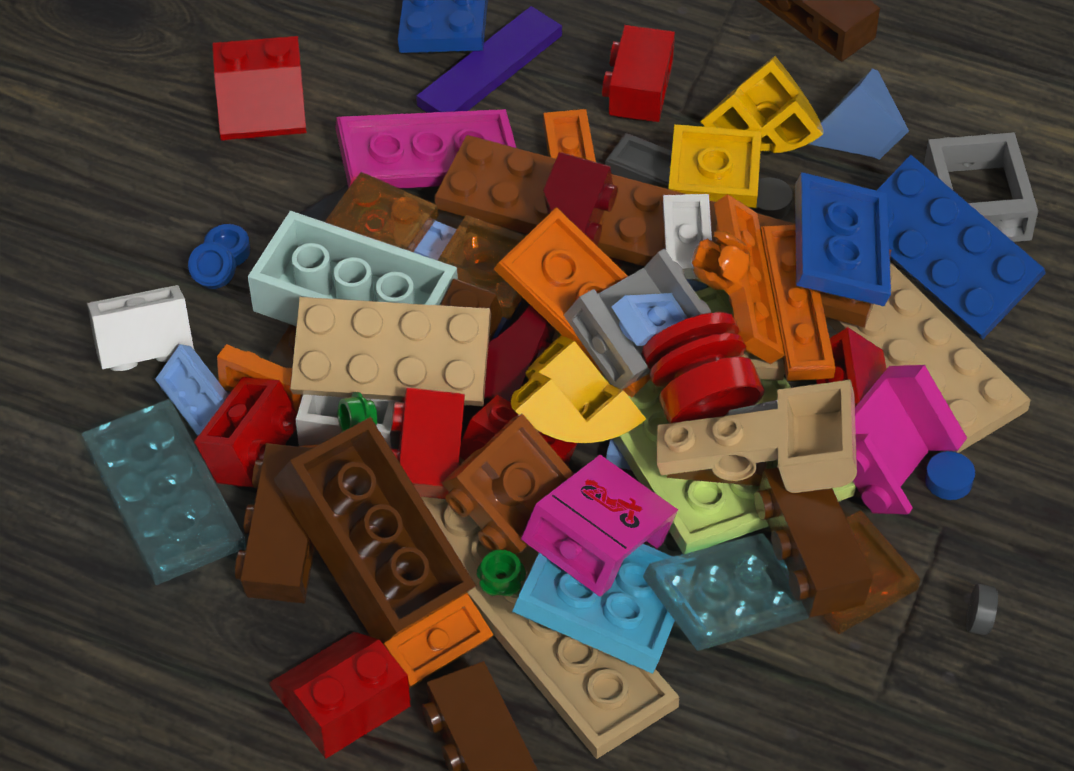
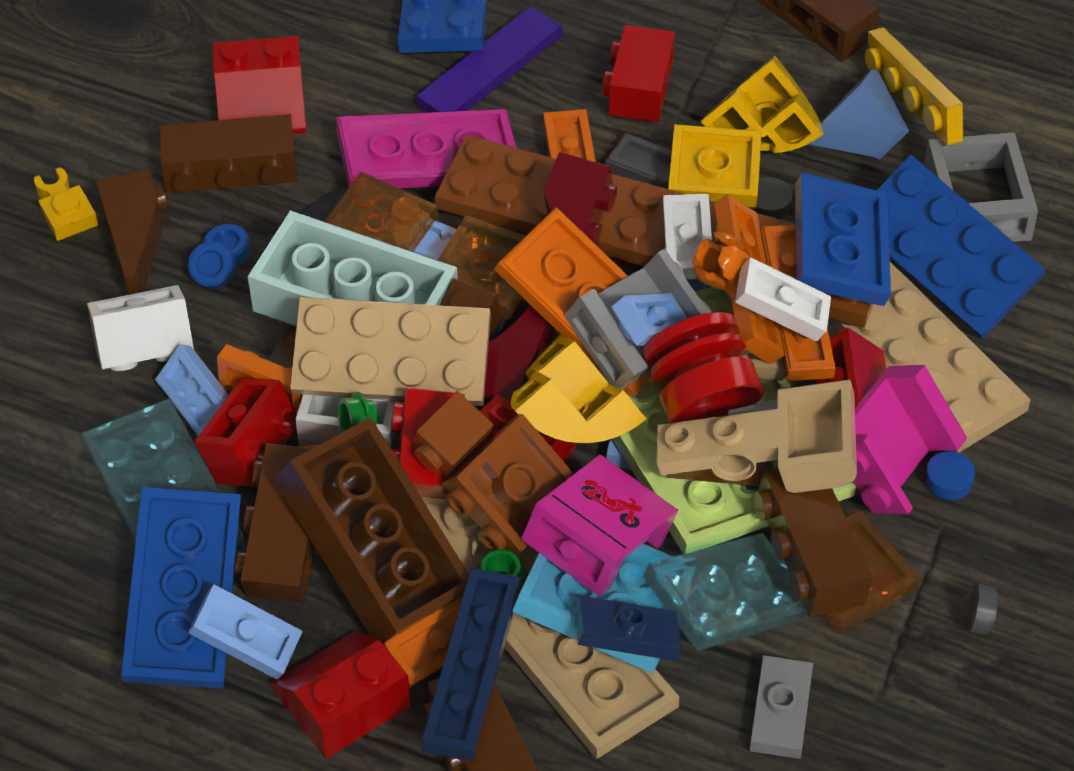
none -> yellow plate [34,167,98,241]
none -> reddish brown slope [96,169,168,295]
none -> blue plate [121,487,241,689]
none -> reddish brown brick [159,114,297,194]
none -> light blue plate [188,584,302,679]
none -> dark orange brick [412,391,493,477]
none -> dark blue plate [422,568,520,762]
none -> dark blue plate [574,595,682,661]
none -> white plate [735,257,831,342]
none -> light grey plate [750,655,813,759]
none -> yellow plate [865,27,963,146]

